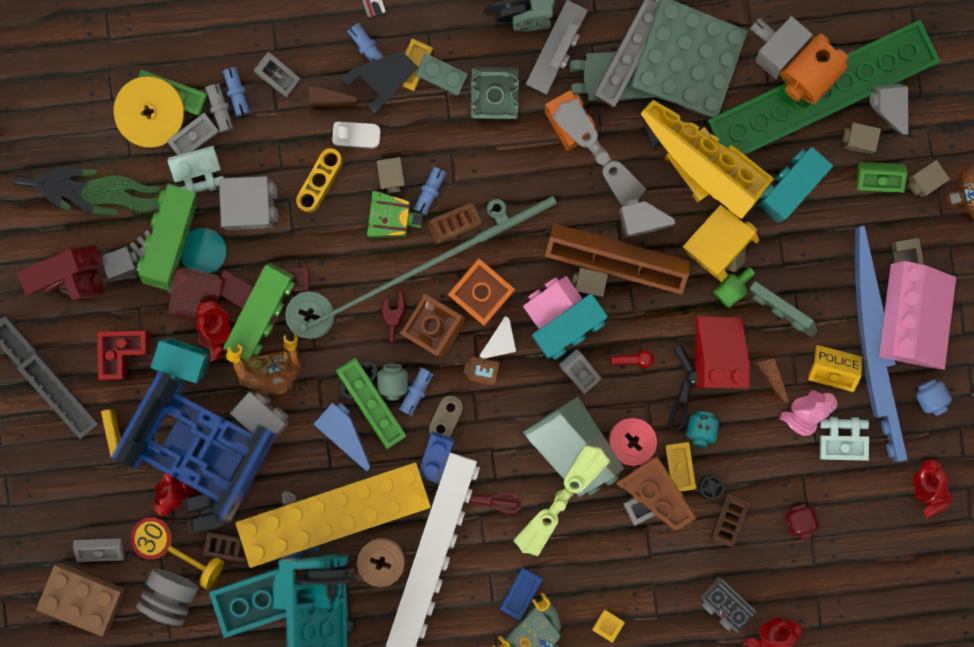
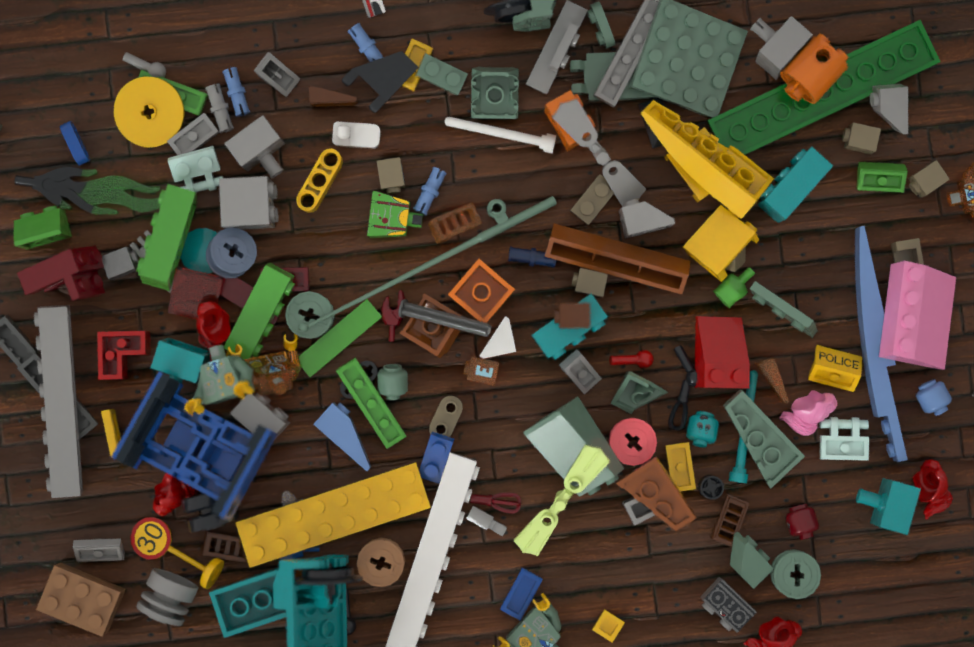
medium blue pin [399,368,434,416] -> none
bright pink brick [523,276,582,329] -> none
none -> bright green slope [14,206,72,249]
none -> light grey brick [34,305,83,498]
none -> blue beam [60,121,90,166]
none -> light grey bar [122,52,166,78]
none -> sand green torso [185,345,255,415]
none -> sand blue piece [206,228,257,278]
none -> light grey brick [224,115,285,179]
none -> bright green tile [296,299,382,378]
none -> dark grey axle [398,299,491,337]
none -> white piece [444,117,557,154]
none -> light grey bar [466,505,507,536]
none -> dark blue pin [508,246,556,268]
none -> reddish brown slope [554,303,590,329]
none -> dark tan plate [570,174,614,225]
none -> sand green plate [587,1,615,49]
none -> sand green slope [611,371,668,414]
none -> sand green wing [723,389,805,489]
none -> teal piece [728,370,758,484]
none -> sand green slope [730,531,774,589]
none -> sand green piece [770,549,821,599]
none -> teal brick [856,478,921,535]

